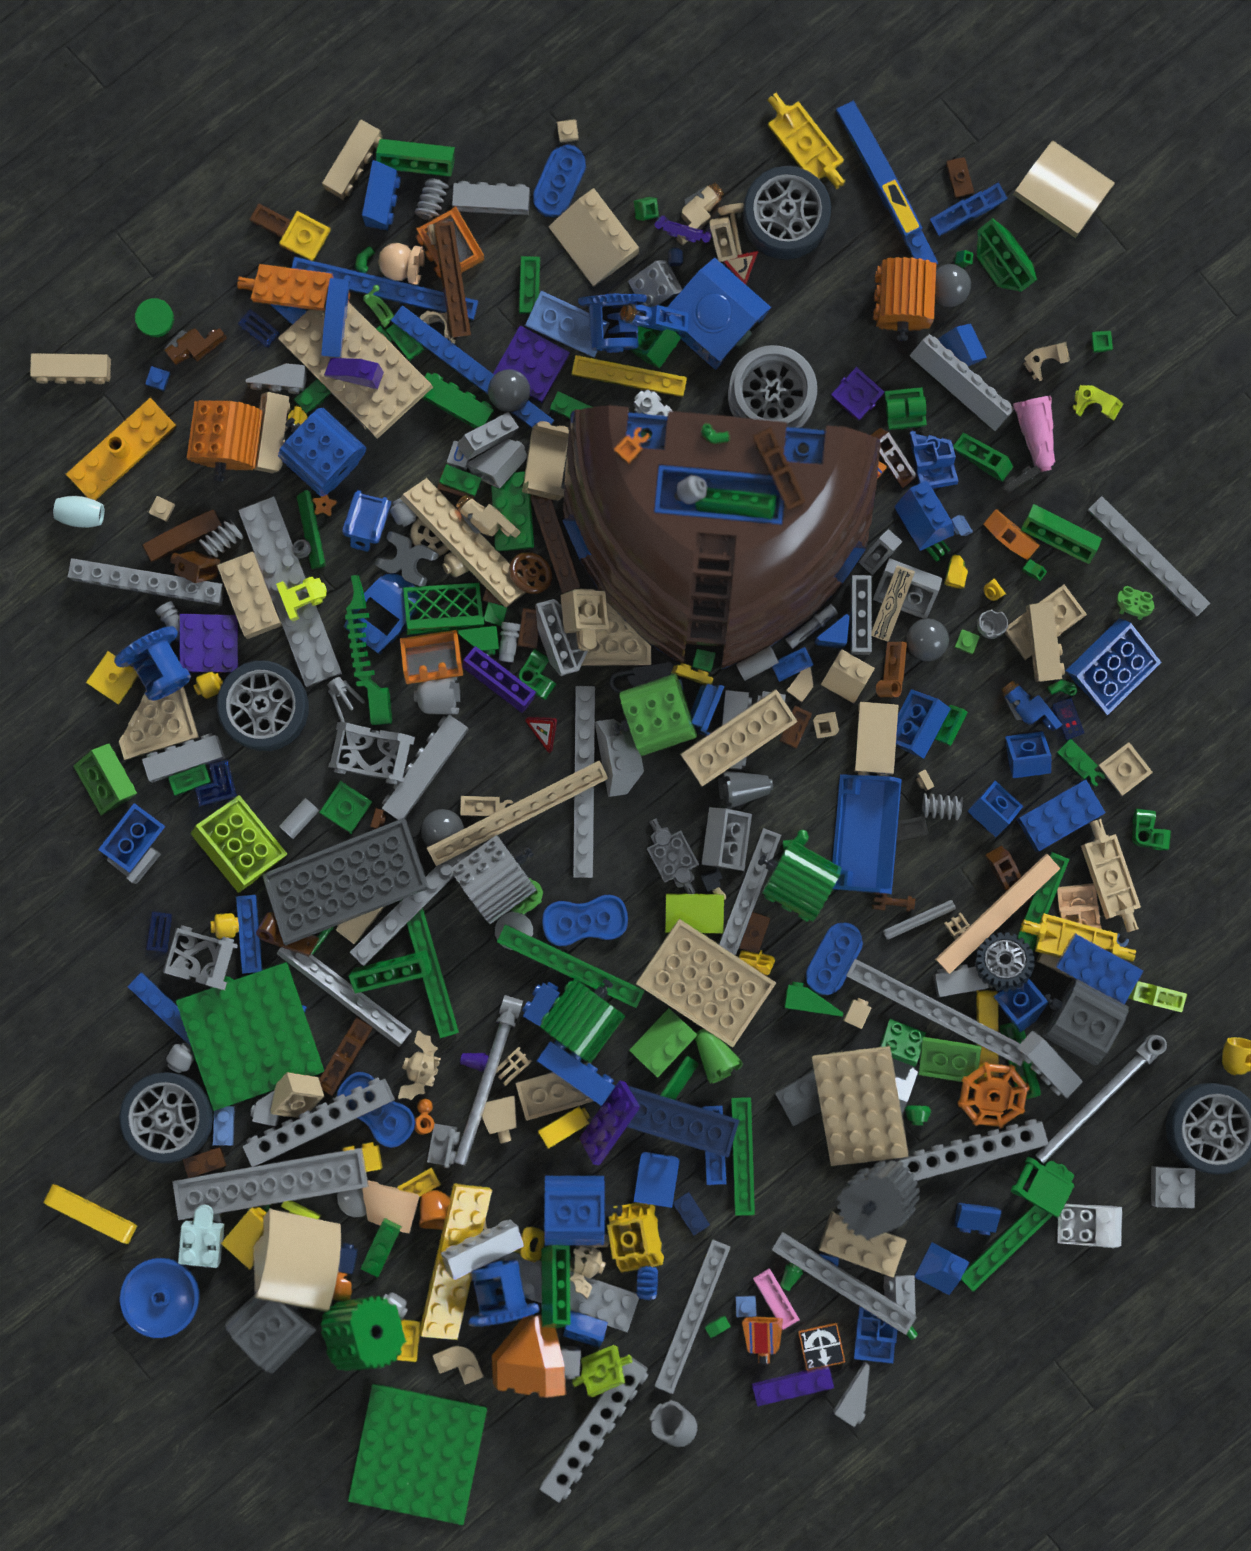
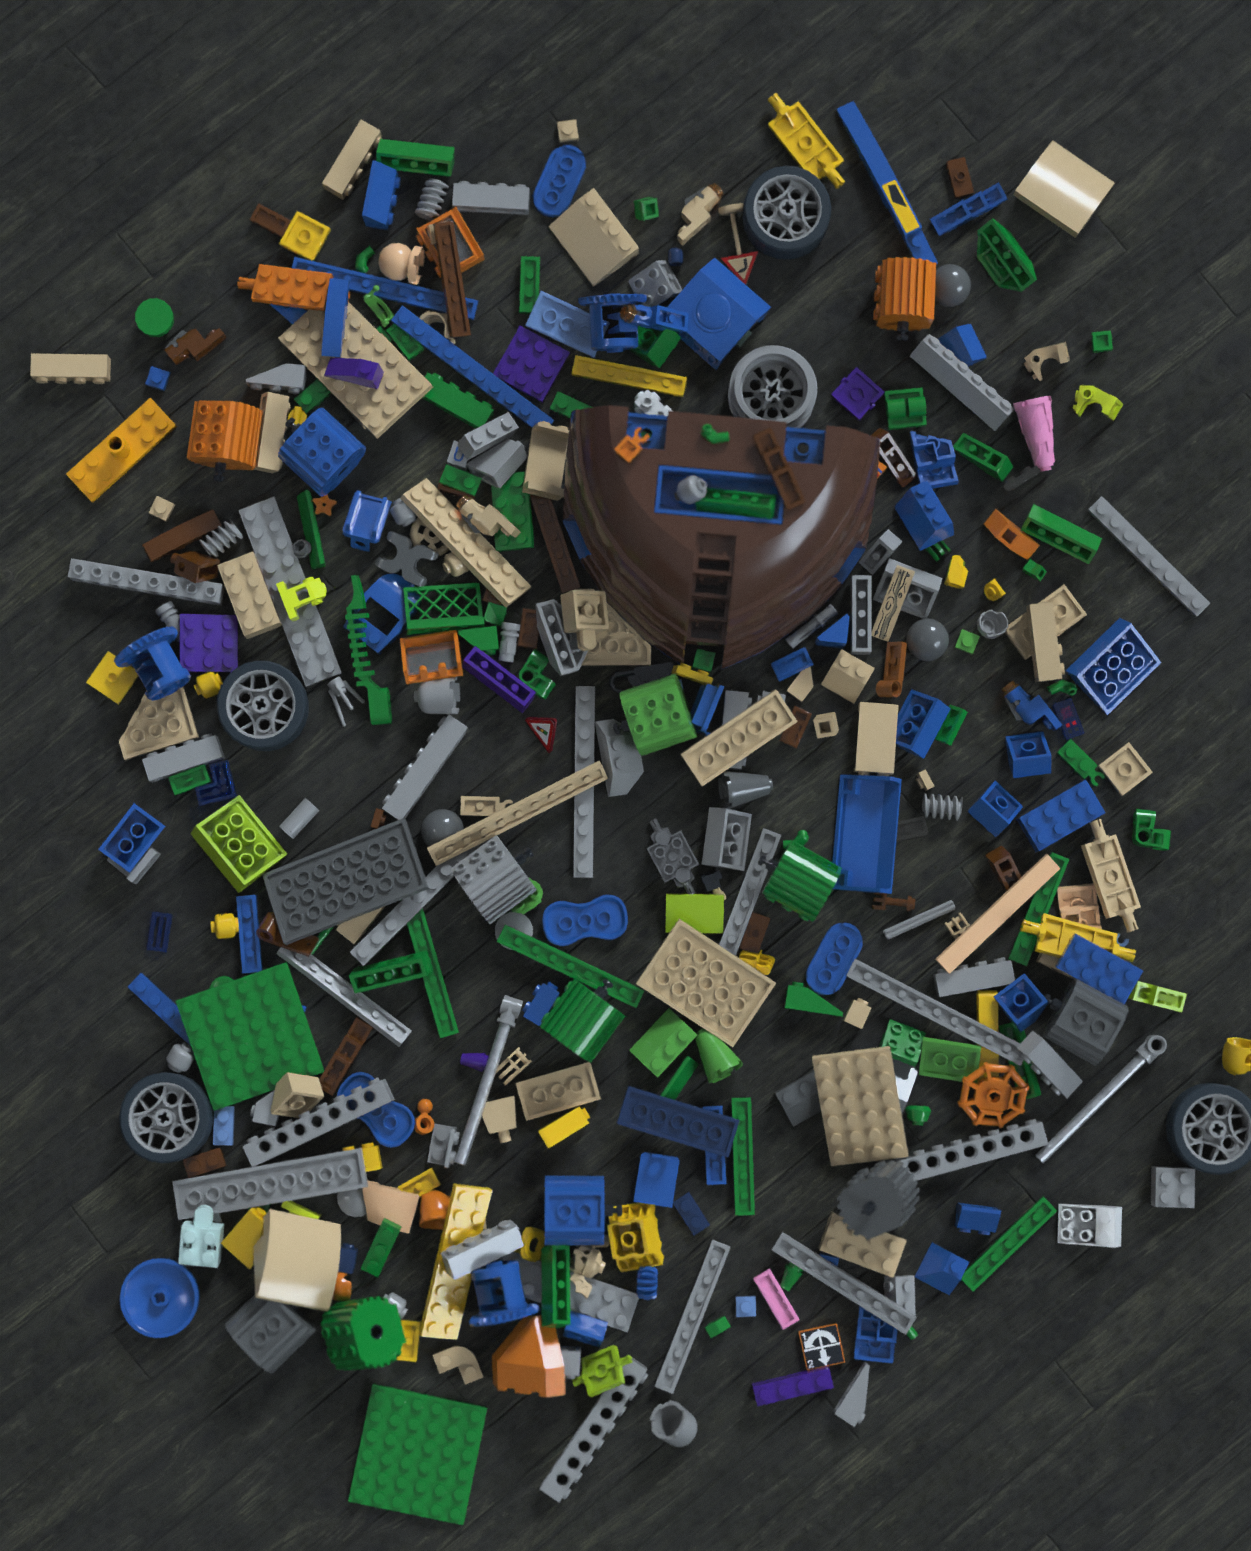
yellow beam [44,1184,137,1244] -> none
light aqua piece [53,496,104,528] -> none
bright green slope [74,744,137,815] -> none
light grey fence [163,925,238,990] -> none
clear blue tile [238,309,280,348] -> none
green tile [319,781,373,834] -> none
light grey fence [328,722,415,785] -> none
tan helmet [398,1031,441,1100] -> none
dark grey piece [488,369,530,412] -> none
reddish brown plate [509,552,552,594] -> none
blue brick [537,1040,615,1106] -> none
dark purple plate [579,1081,640,1166] -> none
dark purple plate [655,216,712,243] -> none
tan slope [710,215,737,262] -> none
light grey pin [736,646,779,681] -> none
torso [742,1317,783,1364] -> none
medium blue plate [951,515,973,536] -> none
green piece [954,250,973,268] -> none
wheel [976,932,1034,992] -> none
green piece [1011,1157,1074,1217] -> none
bright green plate [1117,586,1154,620] -> none

